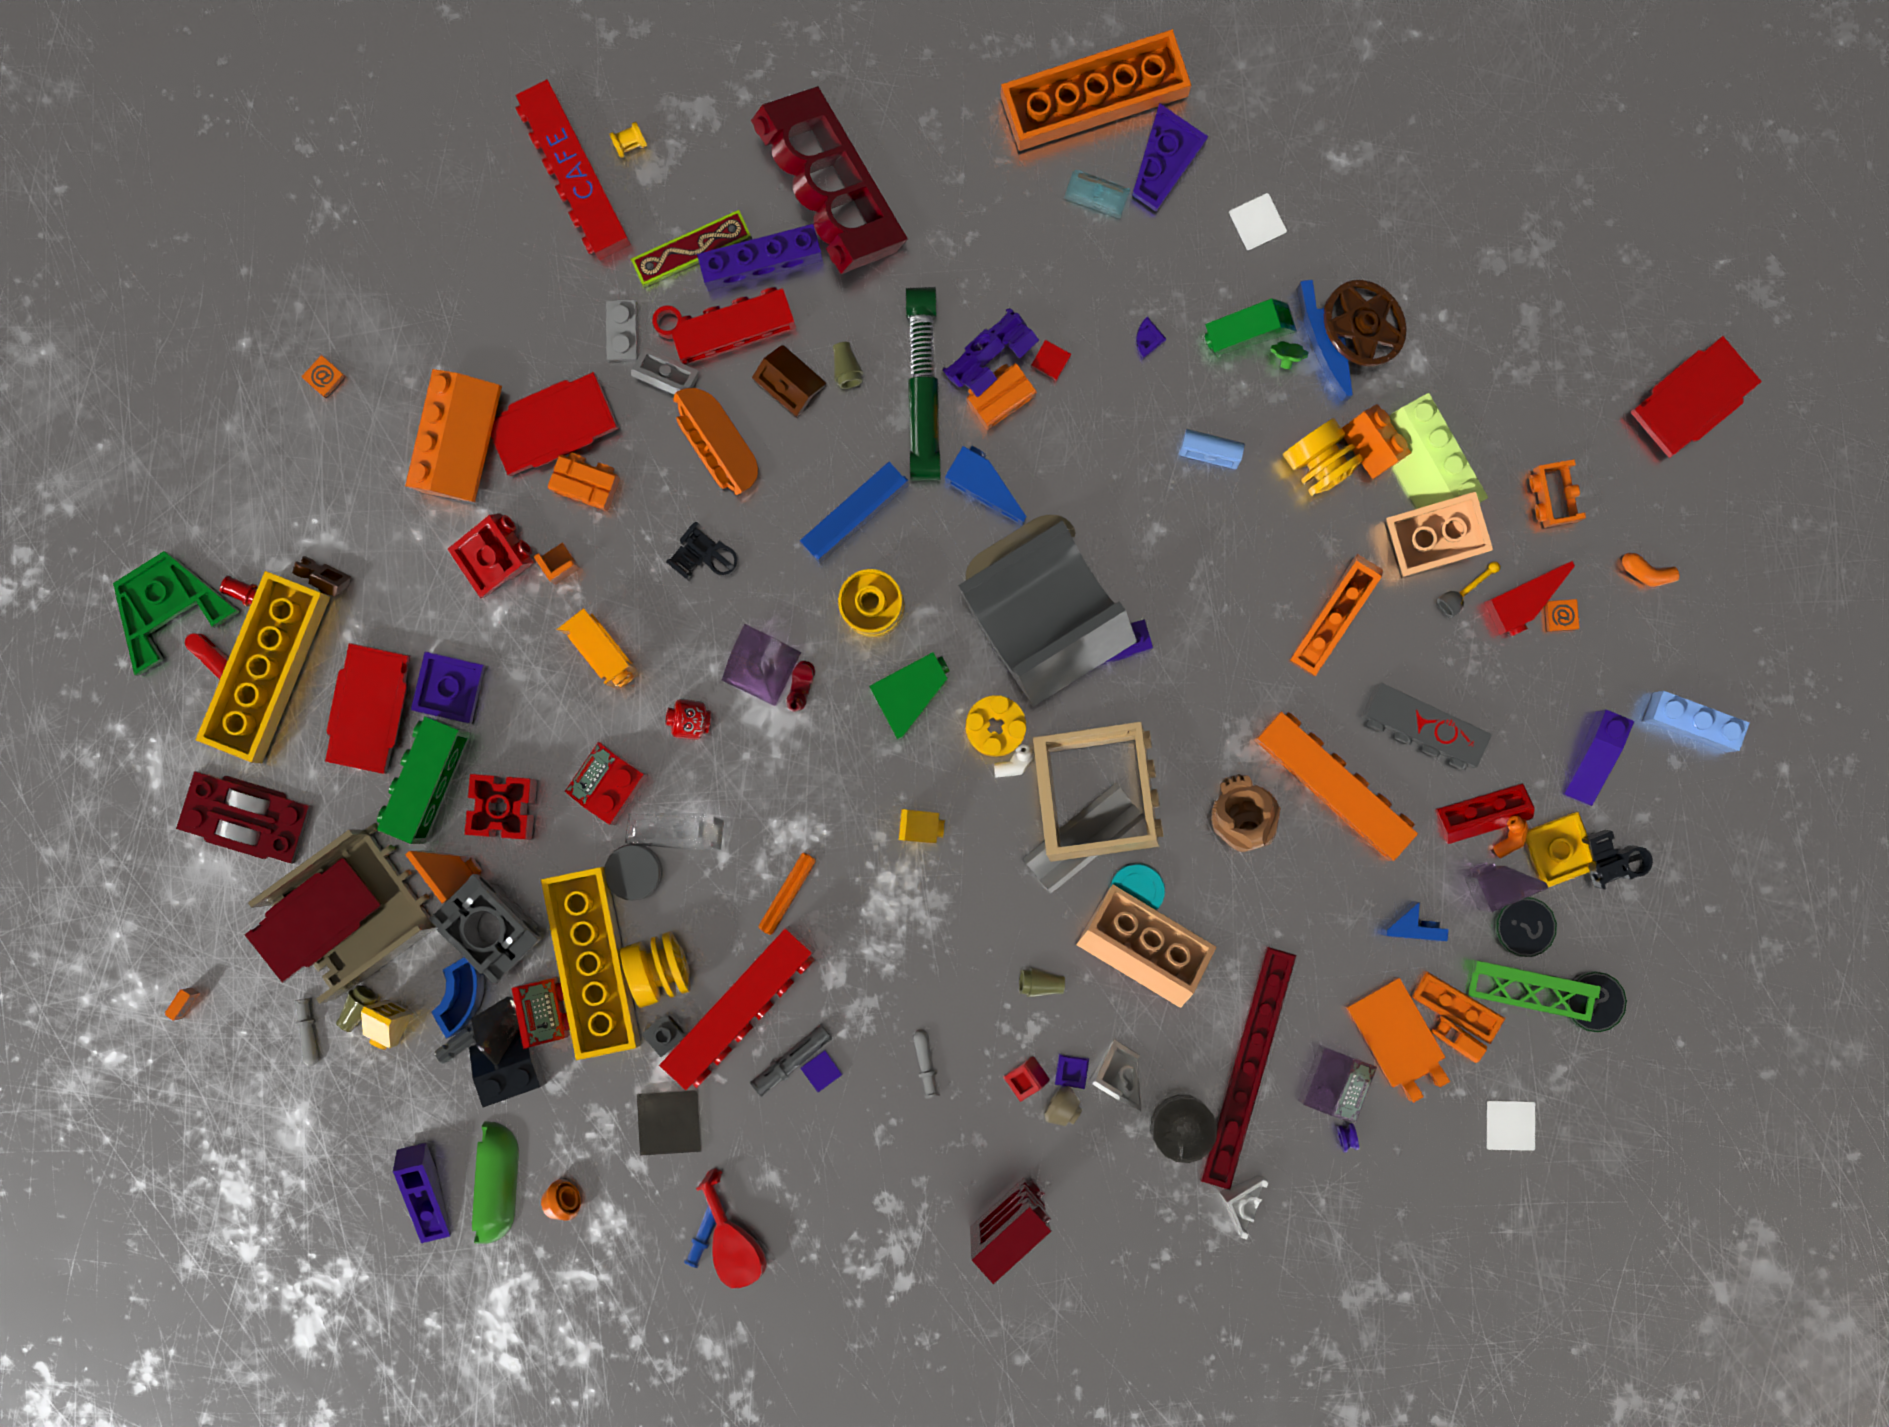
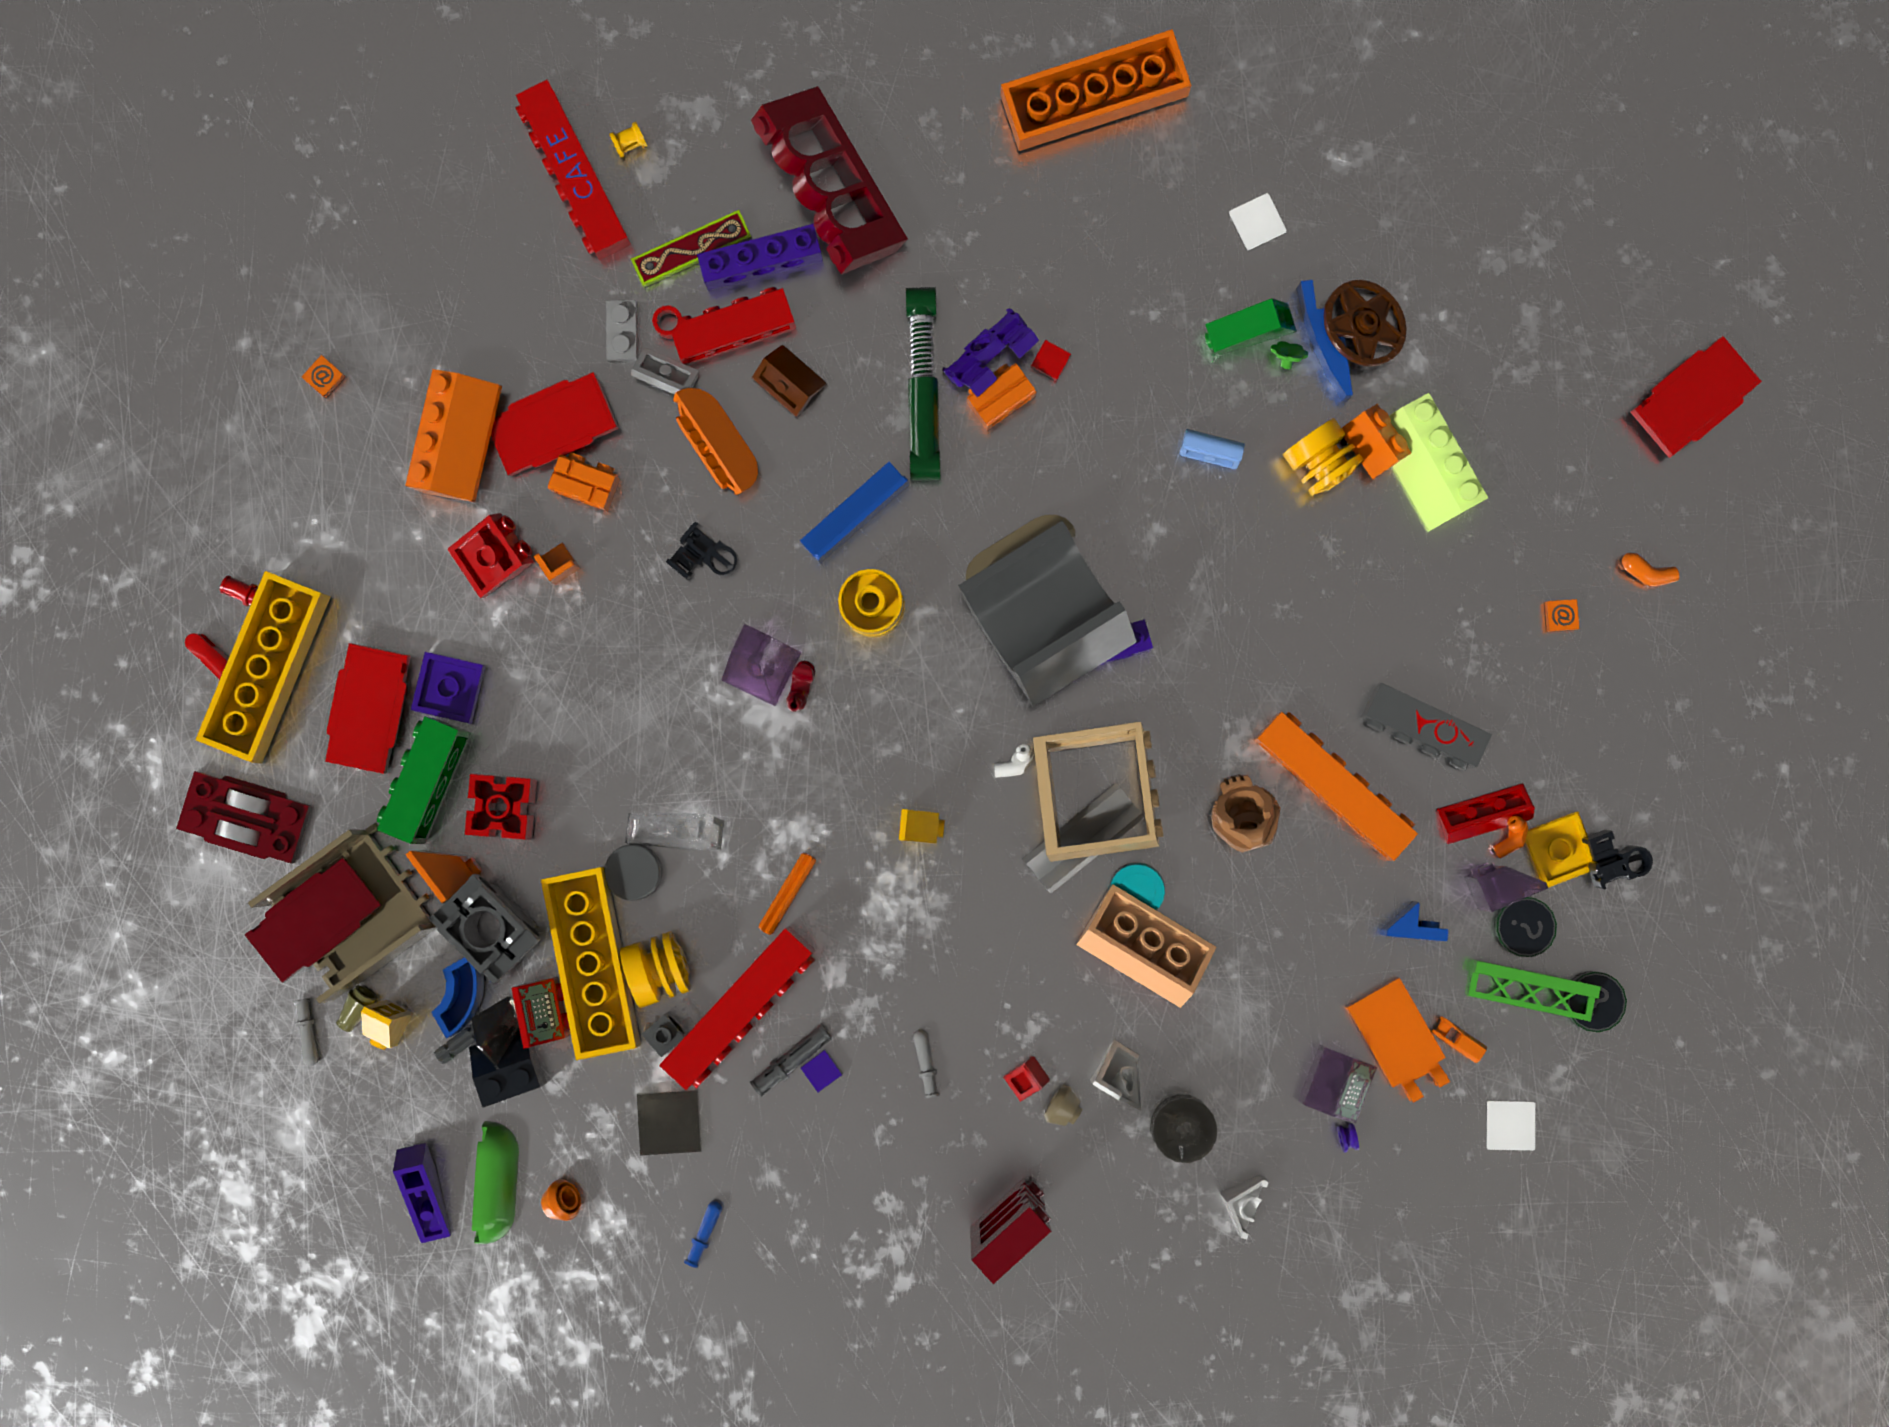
green wing [113,551,240,676] -> none
orange tile [165,987,200,1021] -> none
reddish brown plate [292,556,351,597] -> none
light orange window [556,608,637,688] -> none
red slope [564,742,649,825] -> none
red head [665,699,711,740] -> none
red piece [696,1168,767,1288] -> none
olive cone [832,342,864,389] -> none
green slope [869,652,950,741] -> none
blue slope [945,446,1027,526] -> none
yellow brick [965,695,1026,757] -> none
olive cone [1019,967,1065,997] -> none
dark purple tile [1054,1053,1089,1089] -> none
clear light blue brick [1064,169,1131,219] -> none
dark purple wing [1132,103,1208,212] -> none
dark purple tile [1136,316,1166,360] -> none
dark red tile [1200,946,1297,1190] -> none
orange slope [1290,554,1383,676] -> none
light nougat slope [1386,492,1493,578] -> none
orange tile [1410,971,1506,1044] -> none
hinge [1437,561,1501,618] -> none
red slope [1484,561,1575,636] -> none
orange window [1529,459,1586,528] -> none
dark purple slope [1563,709,1634,806] -> none
light blue brick [1643,690,1750,752] -> none

